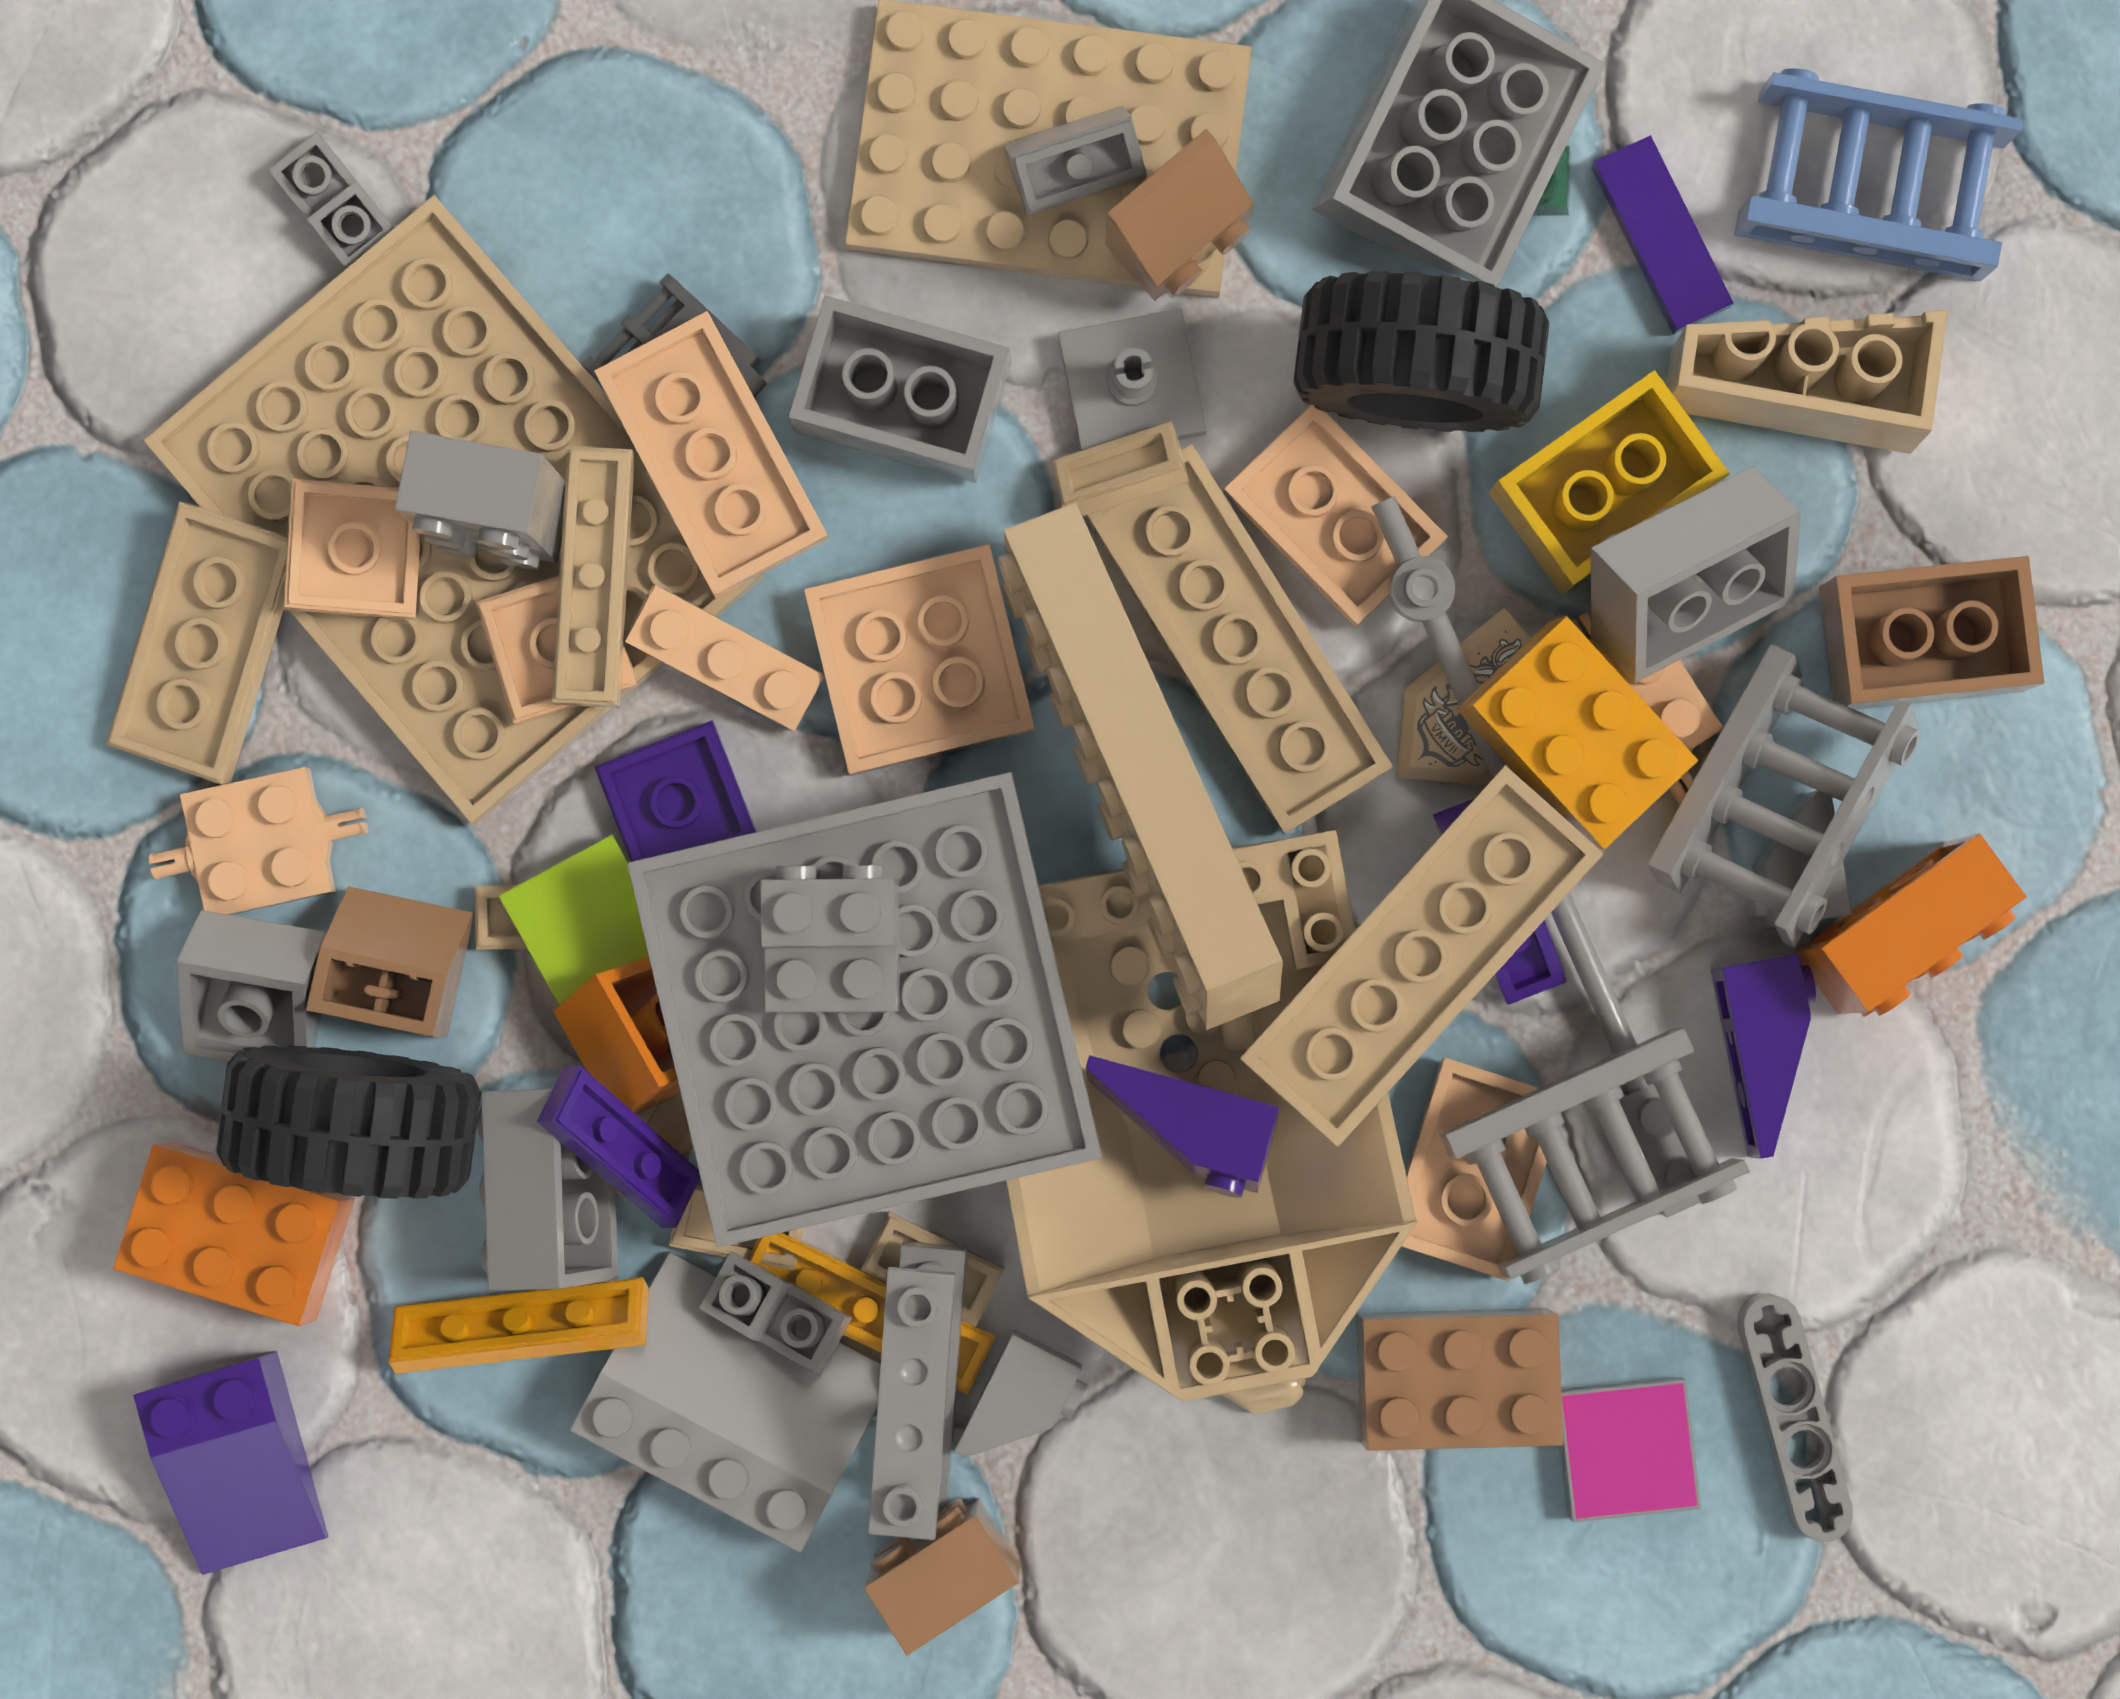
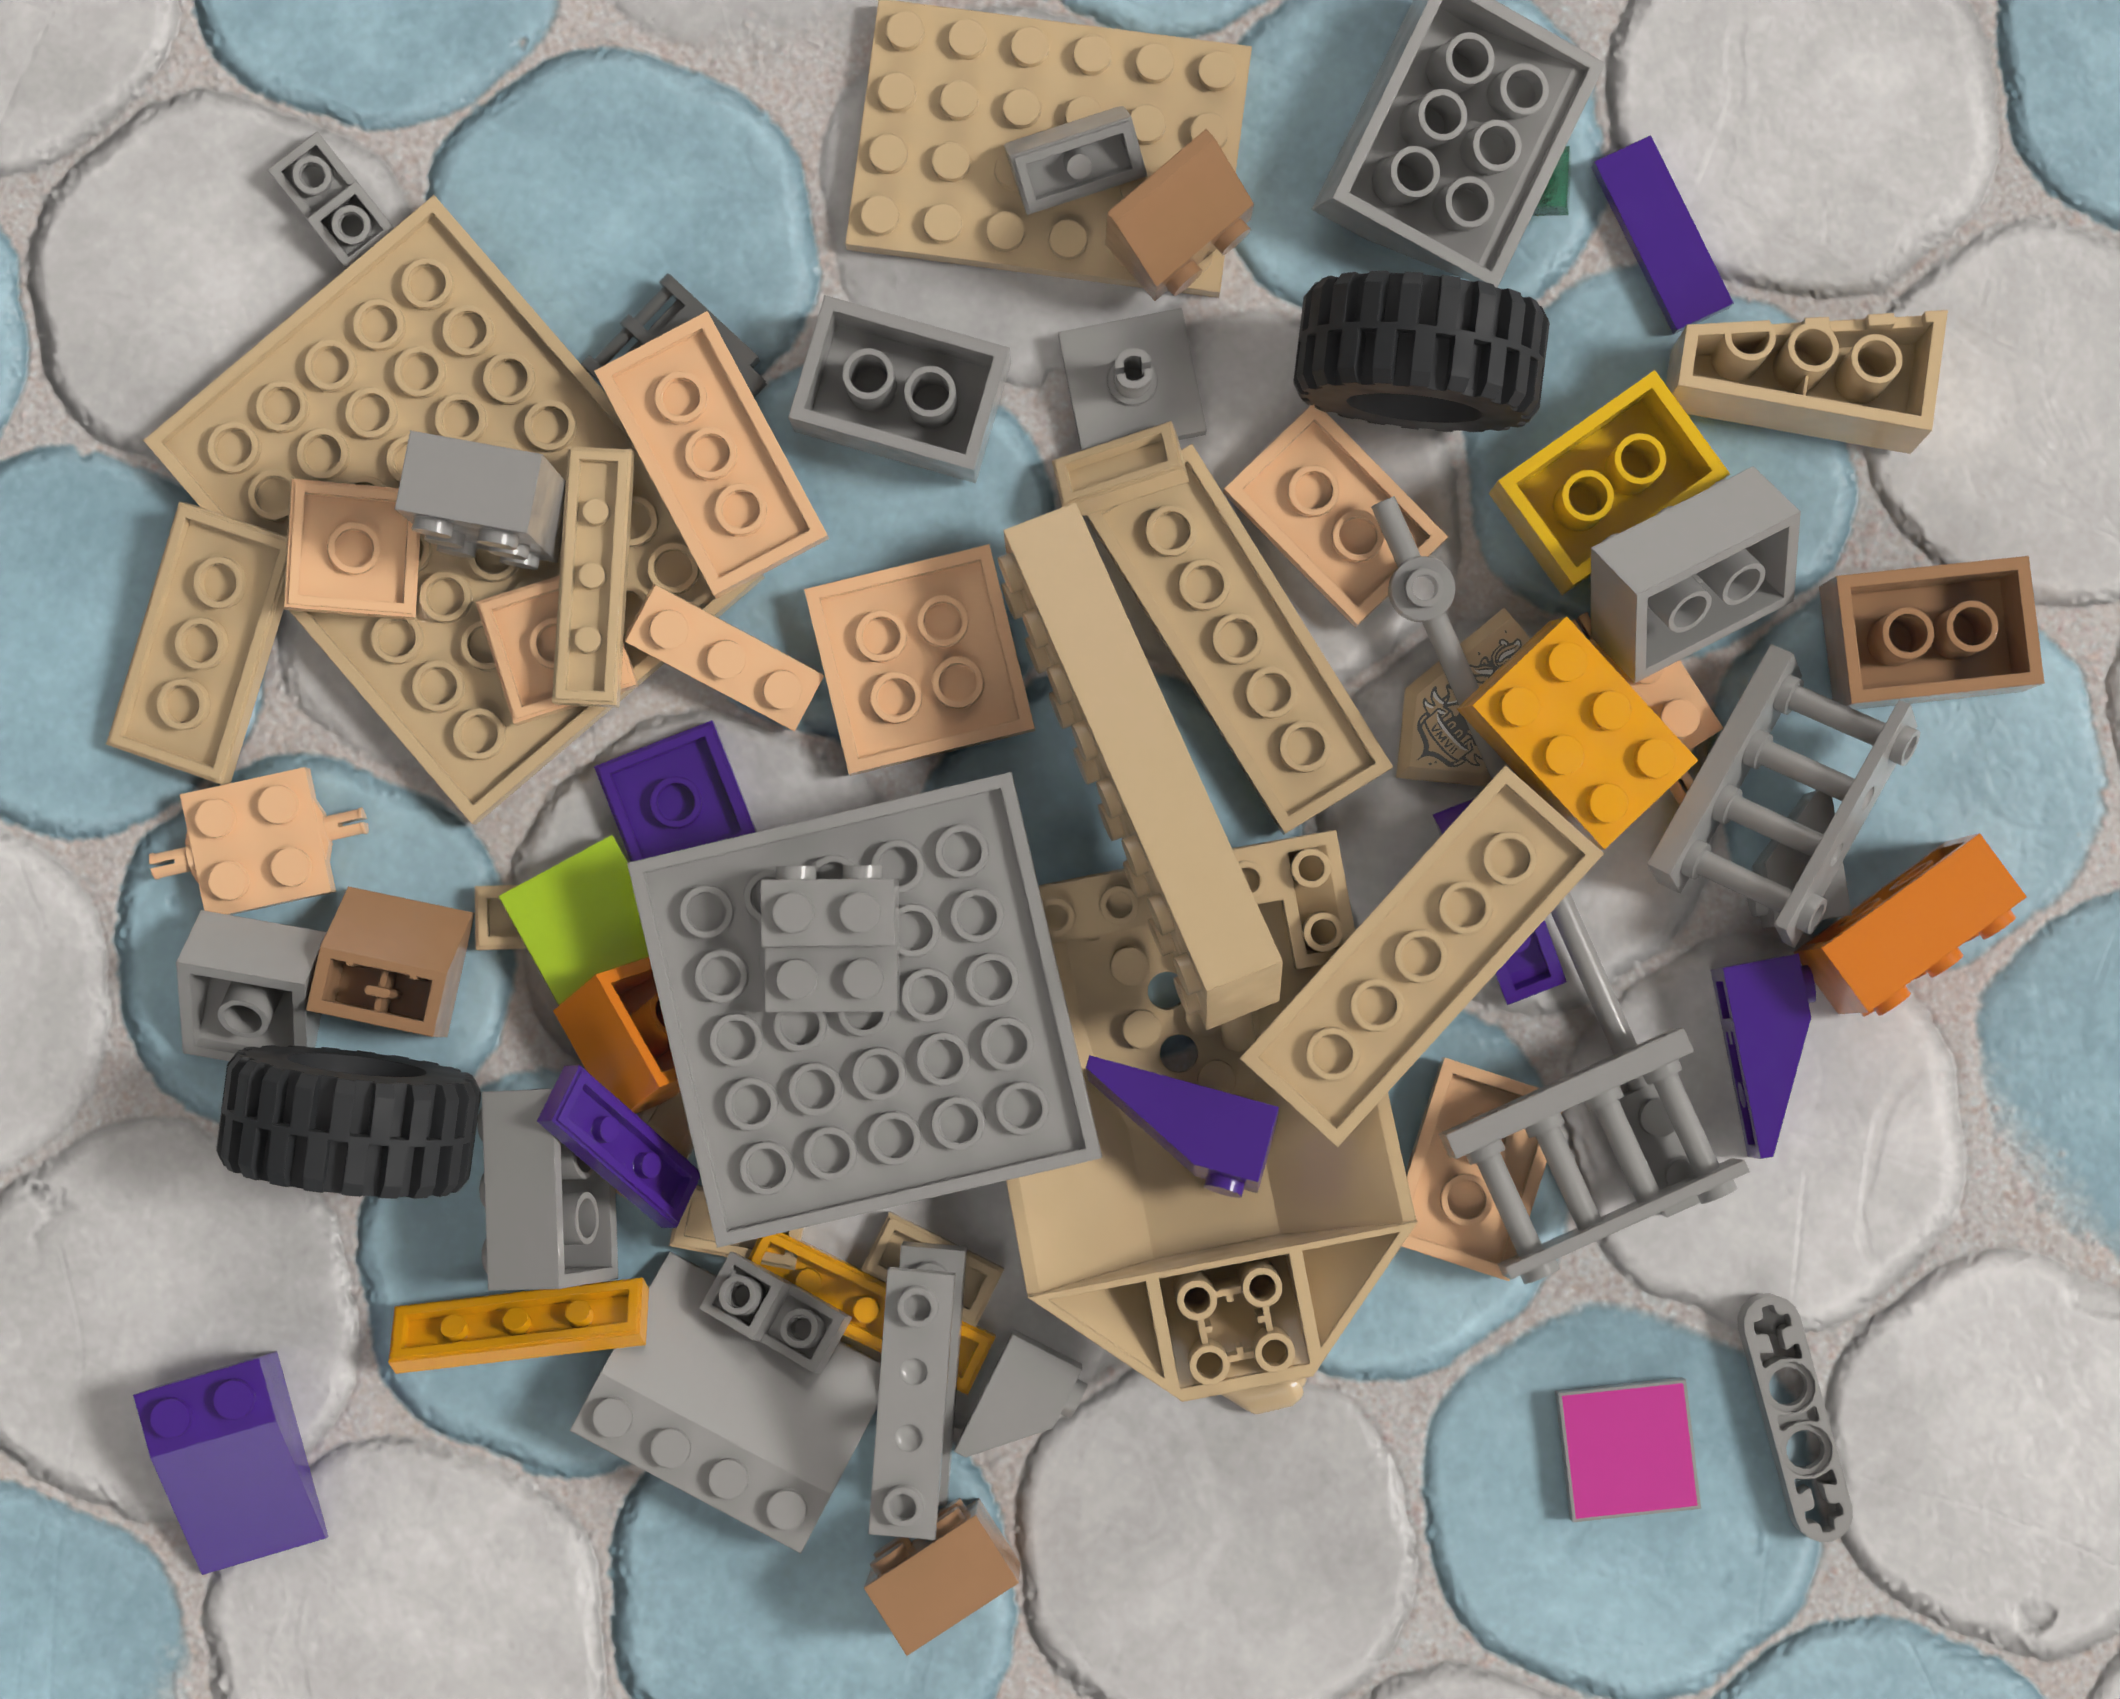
orange brick [113,1142,355,1326] -> none
medium nougat brick [1356,1308,1563,1451] -> none
medium blue fence [1734,68,2024,282] -> none

